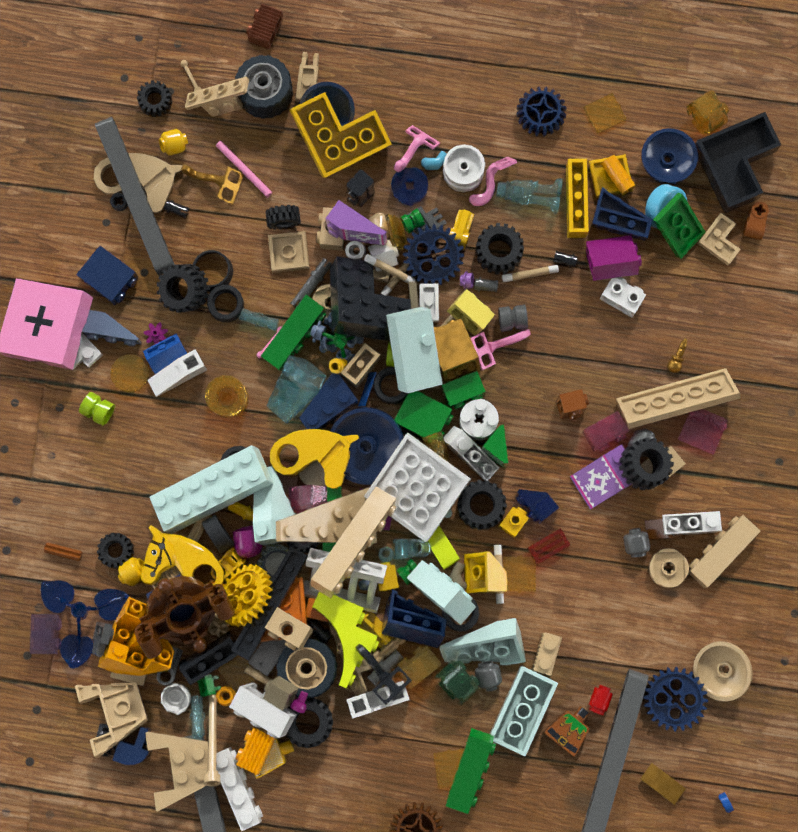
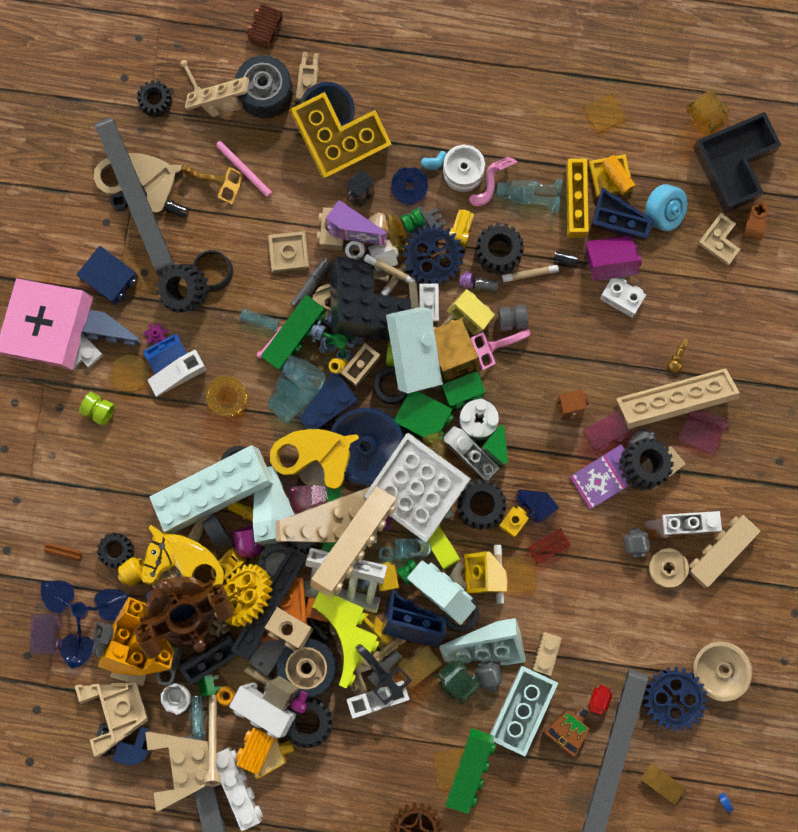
yellow head [159,129,188,156] -> none
black tyre [207,285,244,322] -> none
black tyre [265,205,301,230] -> none
blue sticker [358,372,376,406] -> none
bright pink piece [394,125,440,173] -> none
dark blue gear [516,86,567,137] -> none
dark blue dish [641,128,698,184] -> none
green plate [653,193,706,259] -> none

